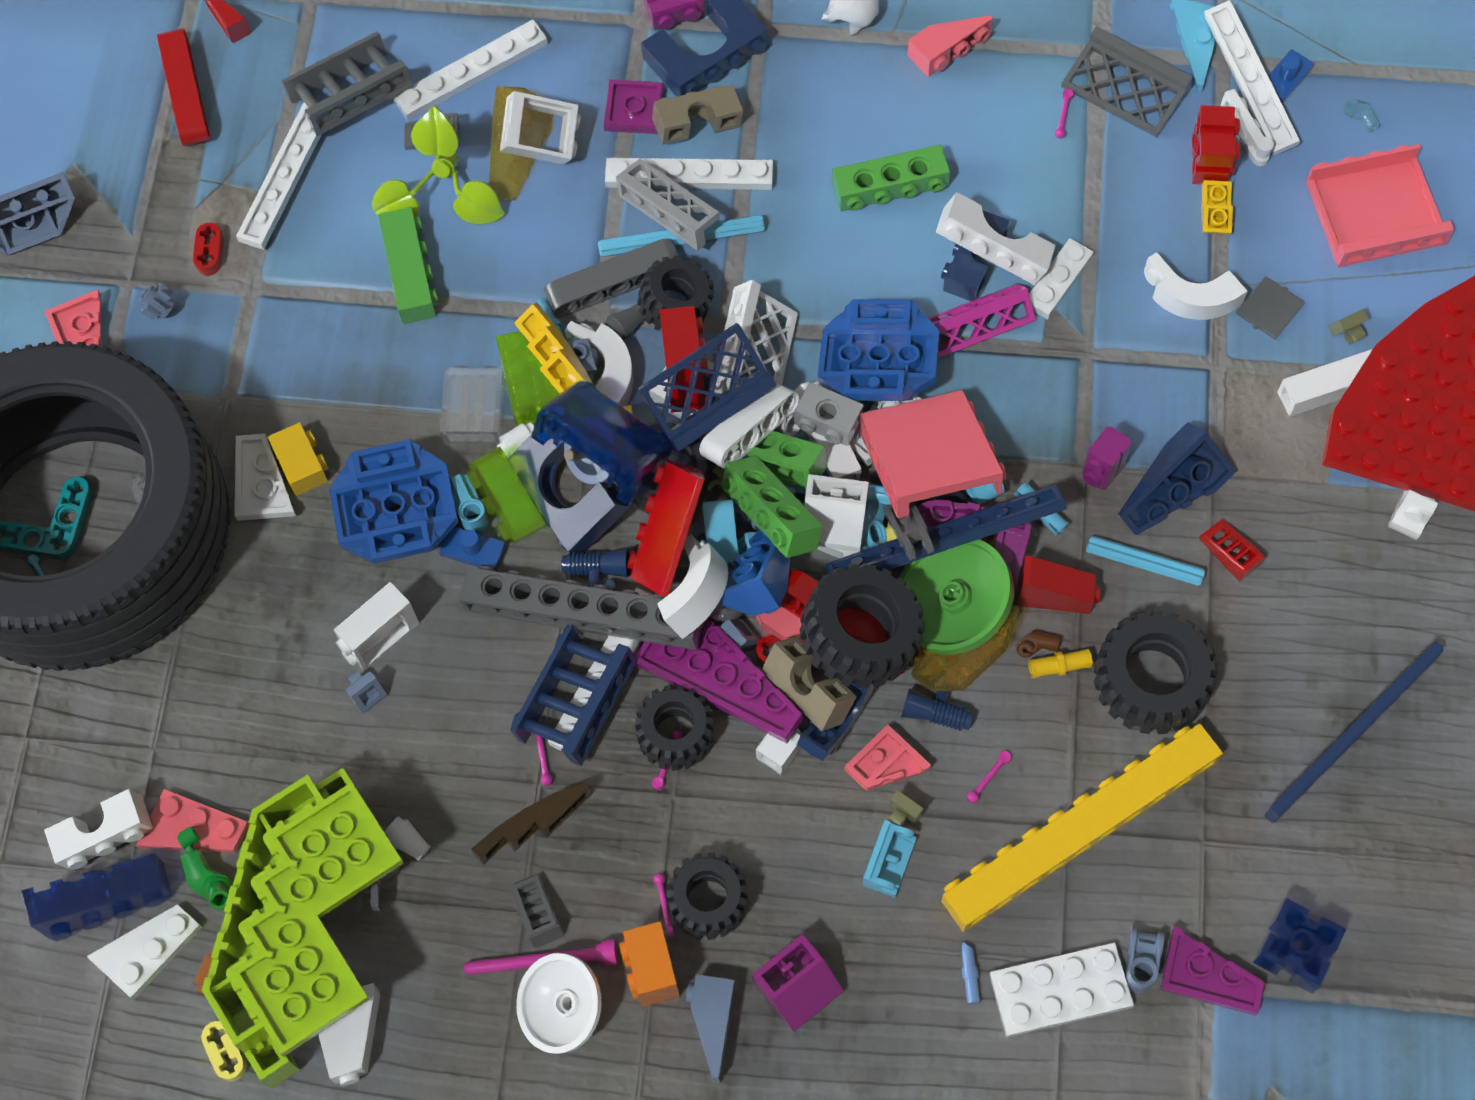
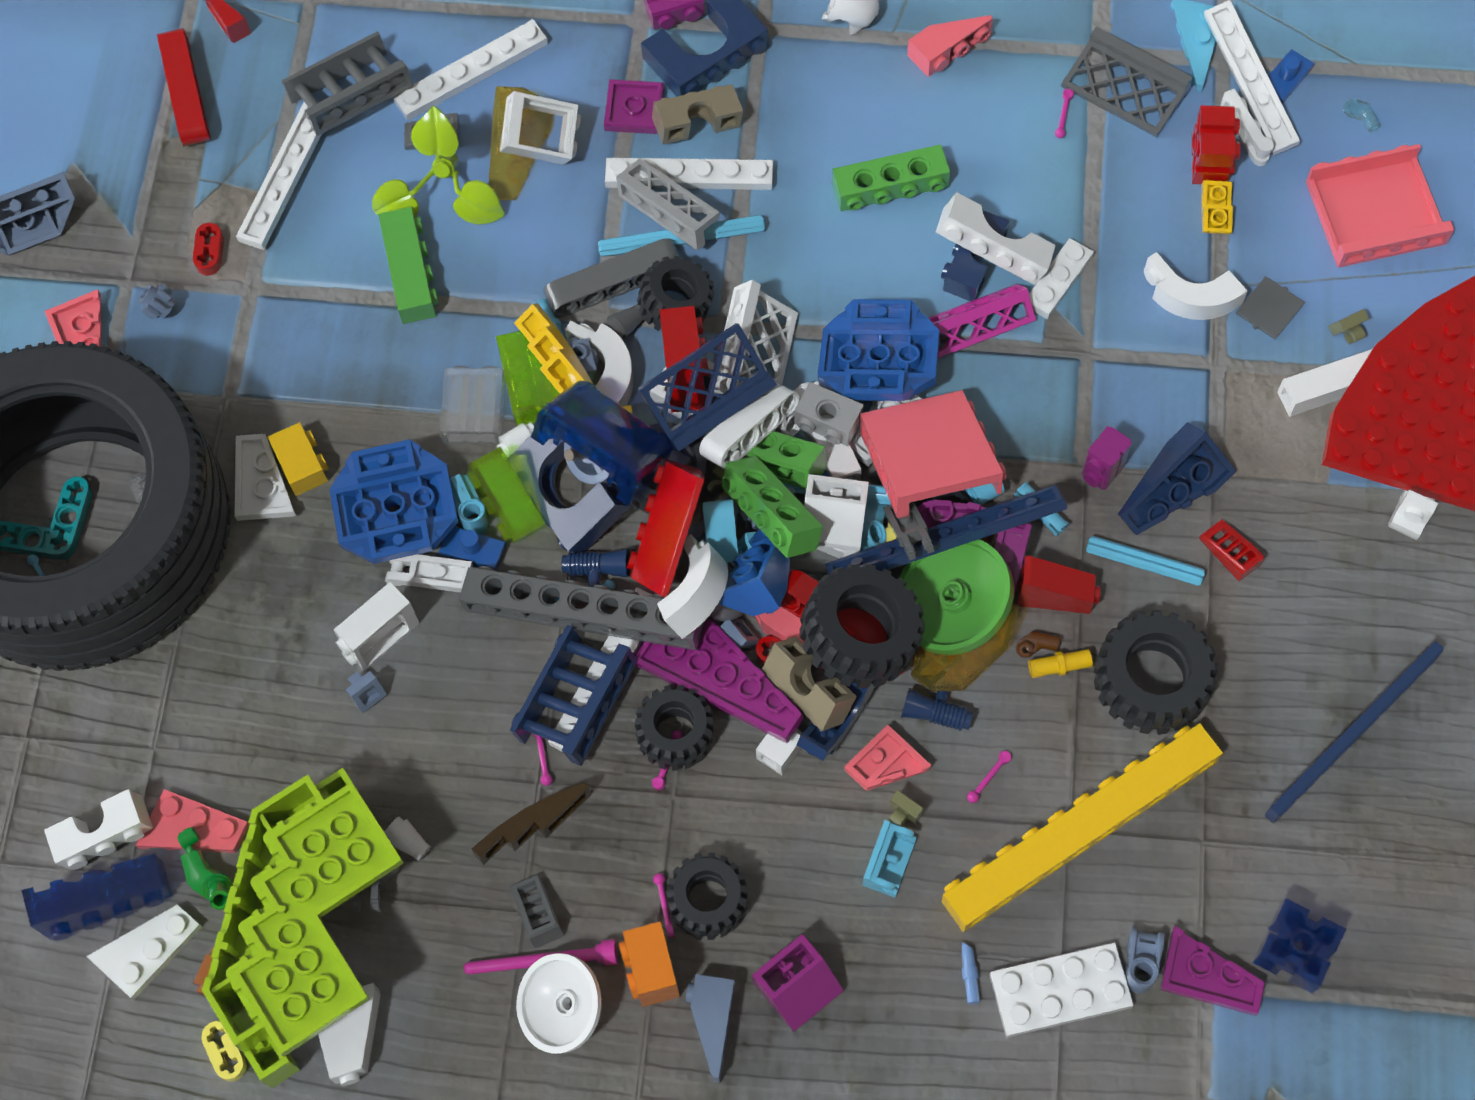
none -> white plate [385,554,473,593]

